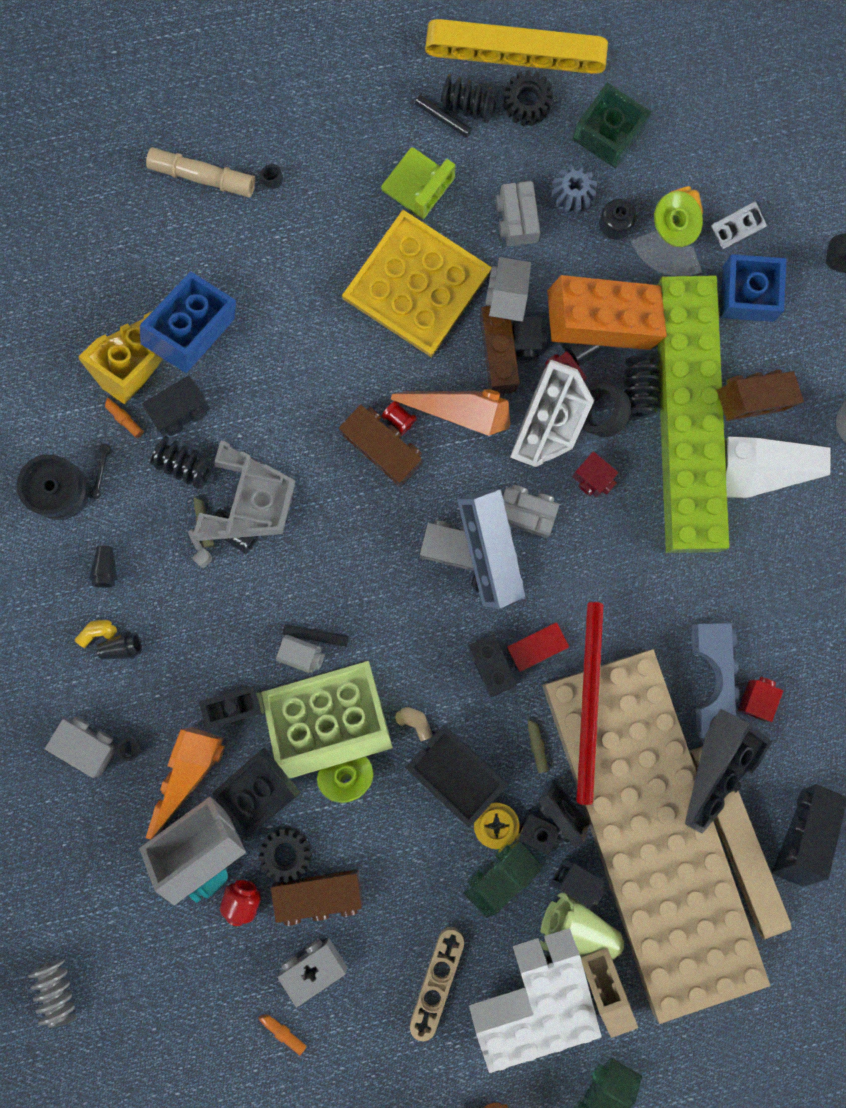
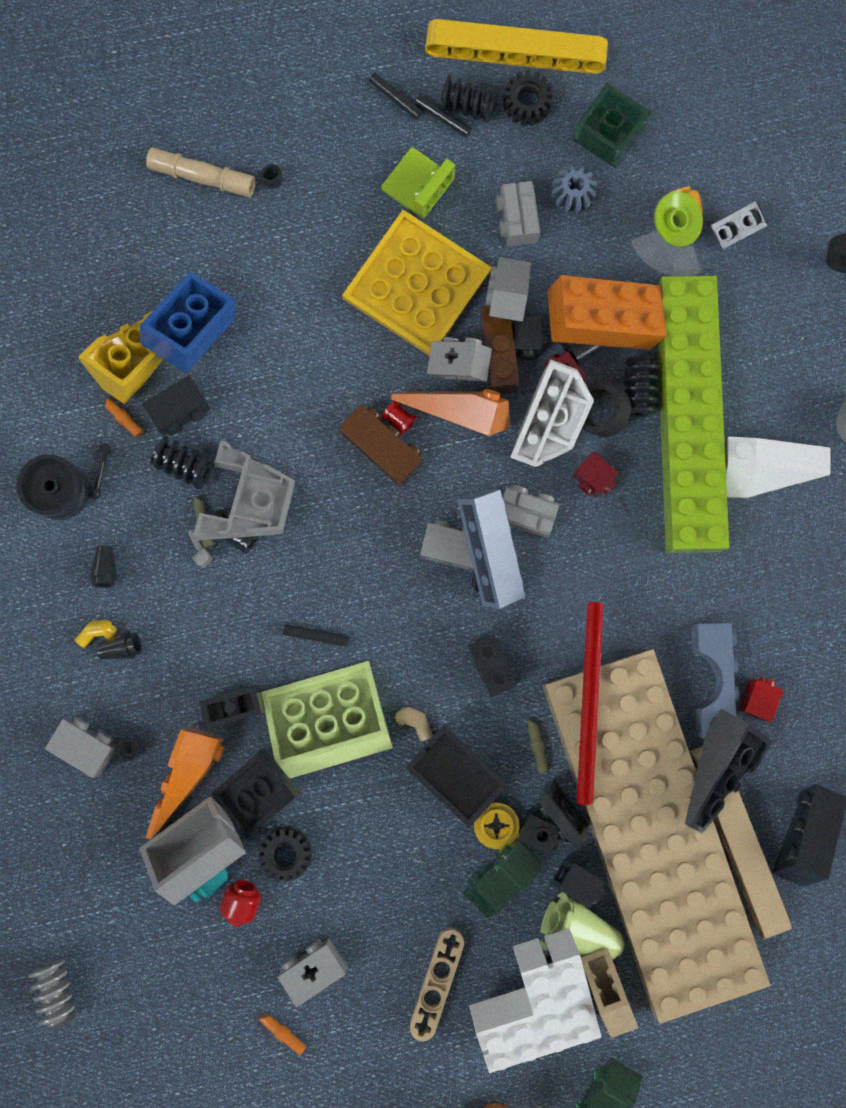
reddish brown brick [271,869,363,926] -> none
light grey brick [276,634,325,673] -> none
lime dish [317,756,373,803] -> none
red tile [507,622,569,672] -> none
black head [599,199,637,240] -> none
reddish brown brick [717,369,804,421] -> none
blue brick [720,254,786,322] -> none
none -> black piece [369,73,423,120]
none -> light grey brick [427,337,492,382]

